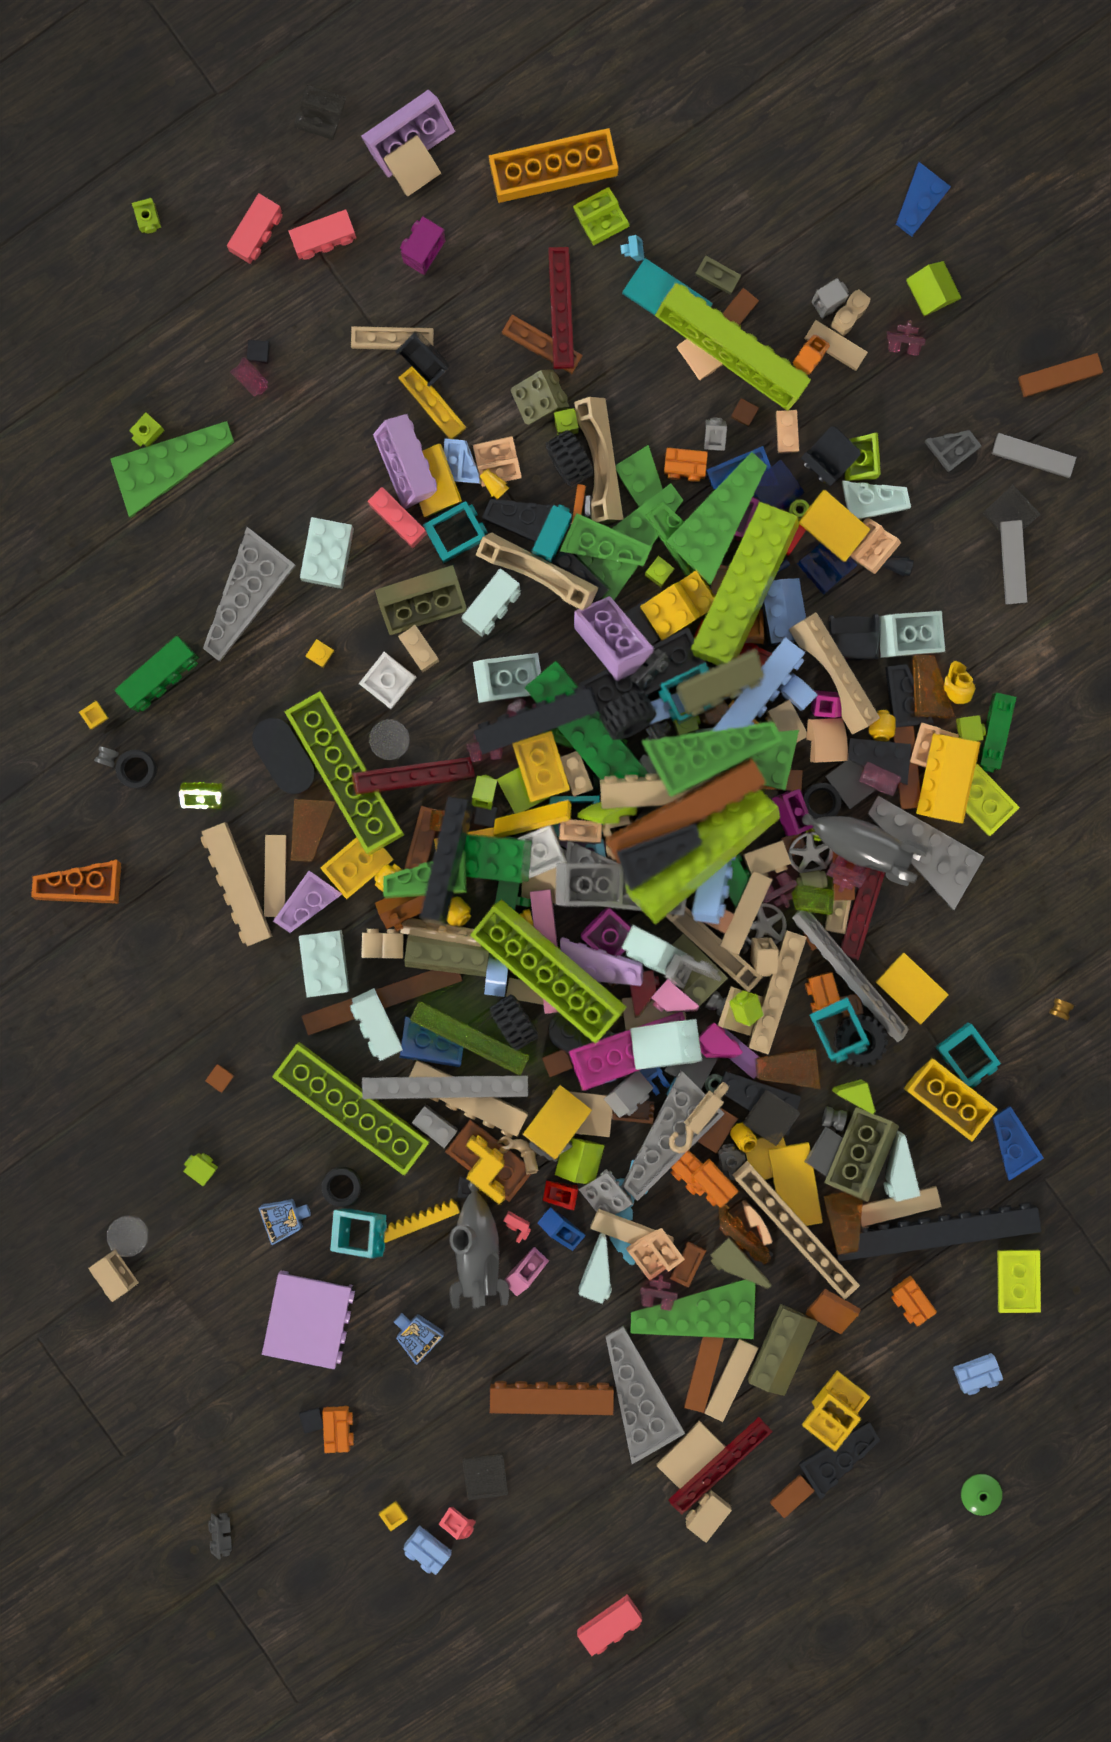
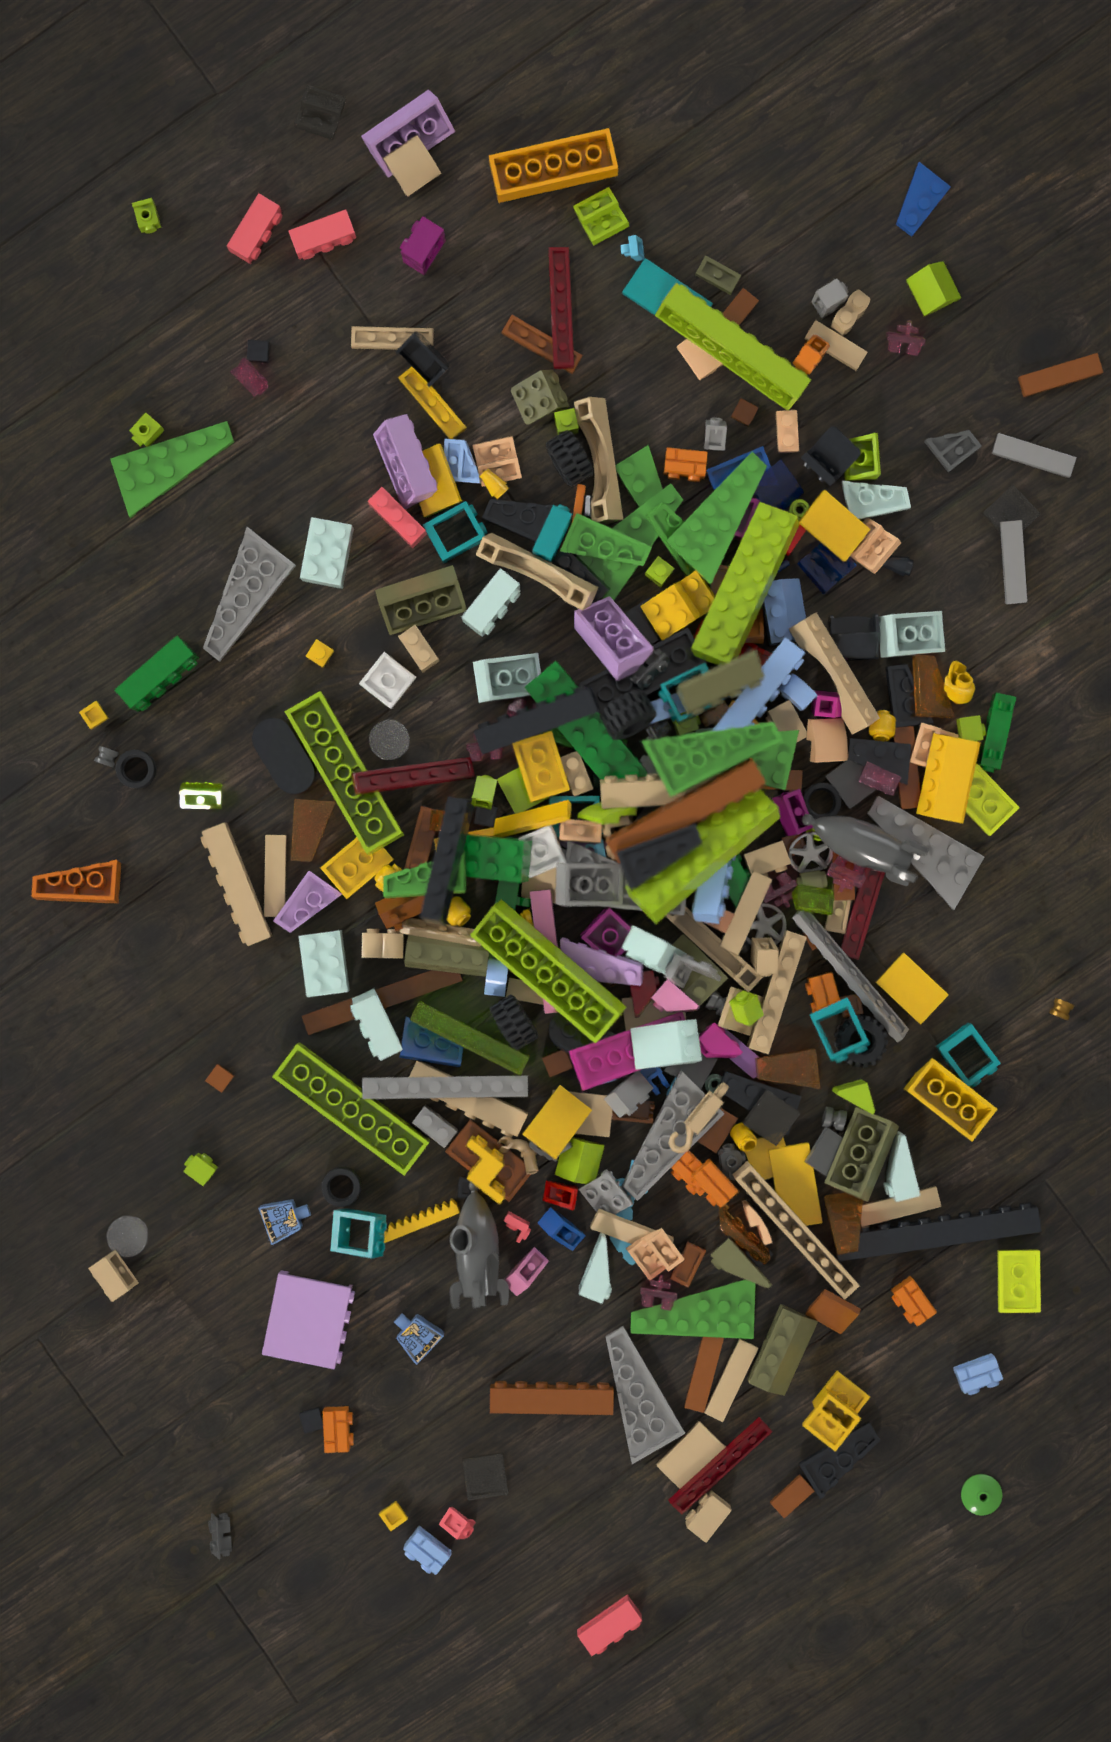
blue wing [992,1106,1044,1180] -> none

